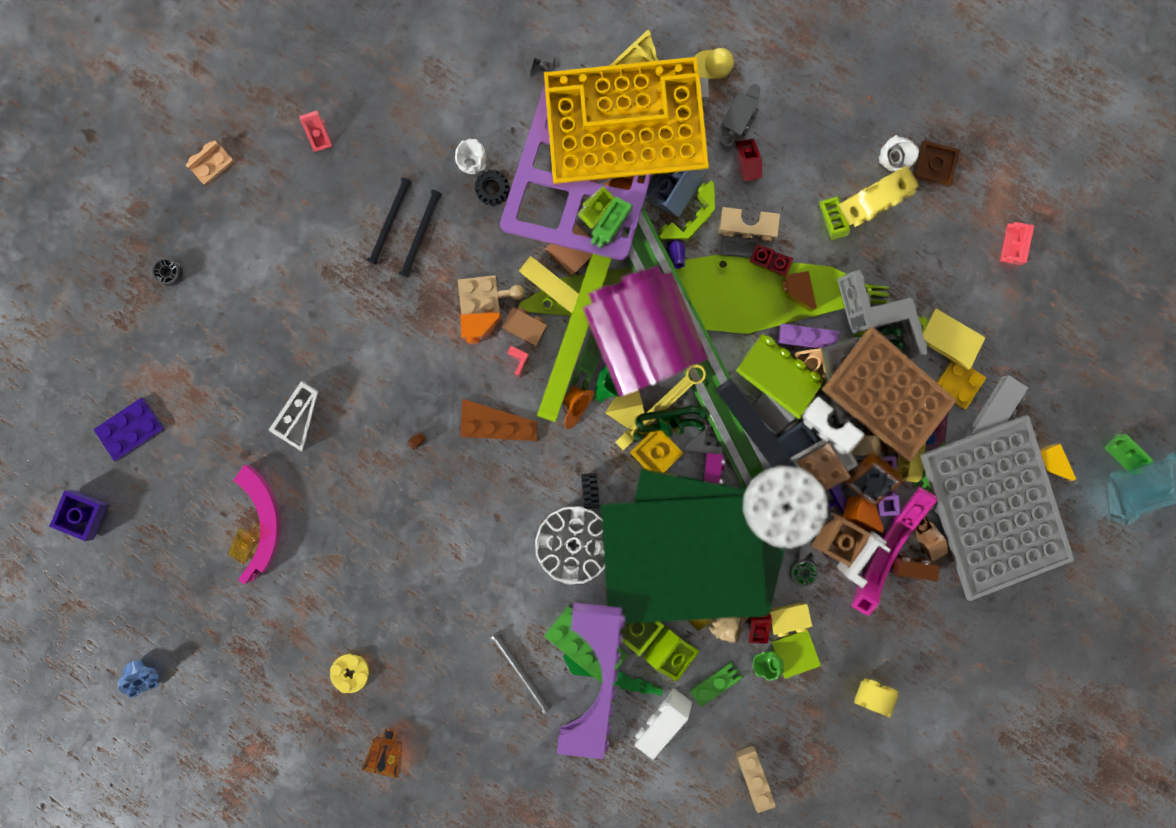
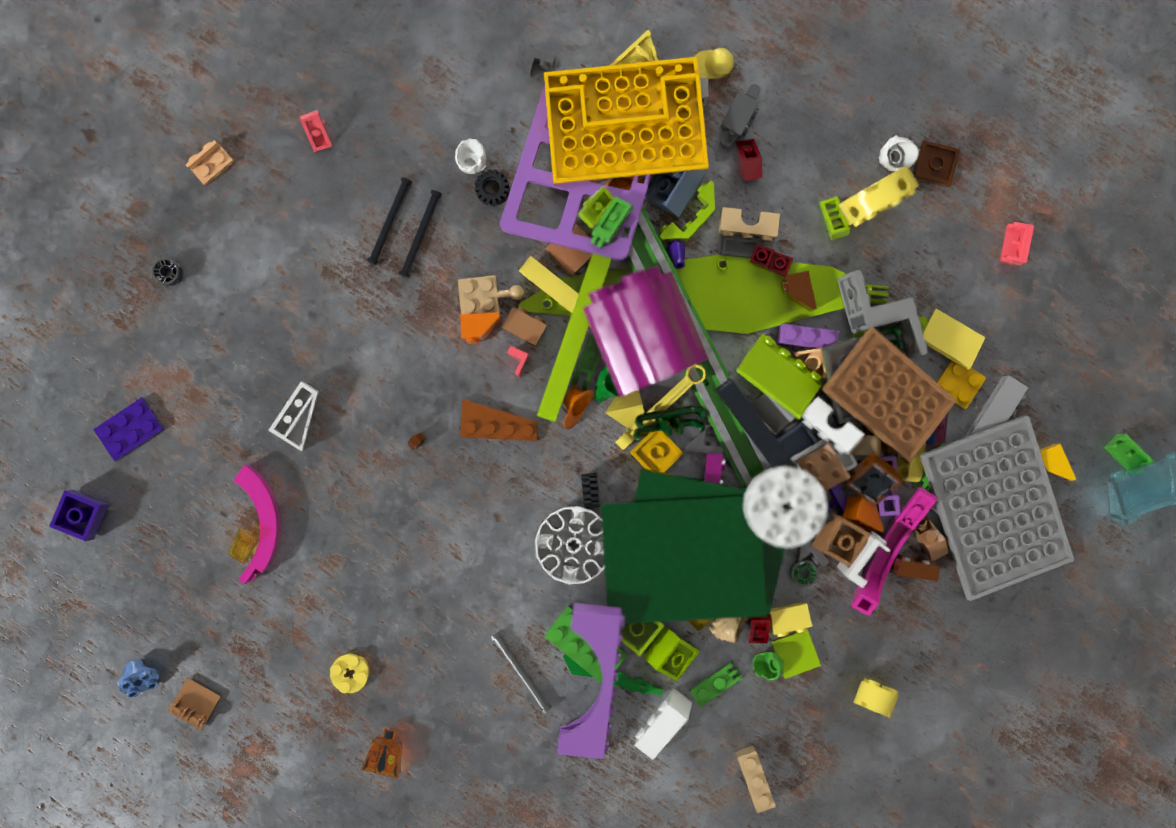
none -> medium nougat hinge [168,678,221,730]

